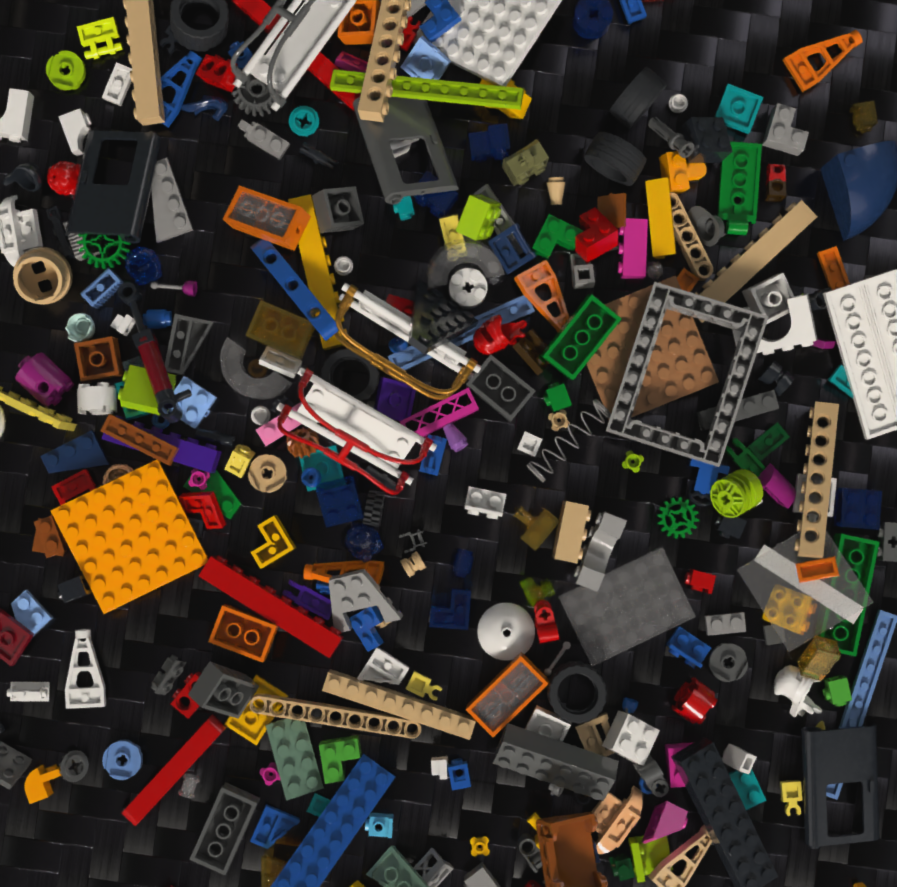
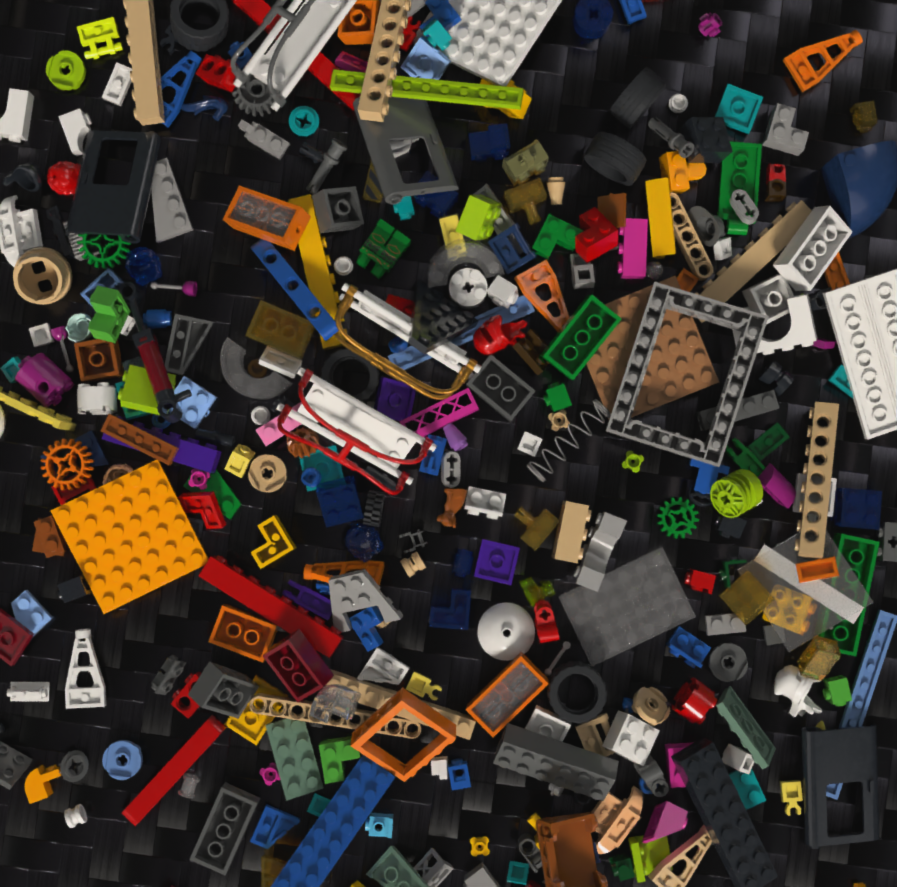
none -> teal plate [1,357,21,383]
none -> white plate [29,323,54,347]
none -> orange gear [41,439,94,491]
none -> hinge [50,326,74,372]
none -> white wheel [64,804,87,828]
none -> bright green brick [88,285,130,343]
none -> dark red brick [263,629,334,702]
none -> dark grey pin [306,138,348,194]
none -> clear brick [310,683,361,723]
none -> orange window [351,687,456,782]
none -> green hips [356,219,411,279]
none -> clear yellow tile [362,161,383,203]
none -> teal brick [421,18,452,51]
none -> dark orange animal [437,489,468,528]
none -> light grey beam [441,451,461,488]
none -> dark purple plate [474,539,520,585]
none -> white brick [487,275,519,309]
none -> clear yellow brick [503,178,547,225]
none -> teal plate [507,861,530,885]
none -> tan plate [632,687,670,726]
none -> magenta gear [698,13,722,37]
none -> white plate [713,237,732,260]
none -> sand green plate [716,686,776,769]
none -> dark green bracket [719,559,747,588]
none -> clear yellow plate [720,570,775,625]
none -> light grey beam [729,189,759,225]
none -> white brick [773,206,852,291]

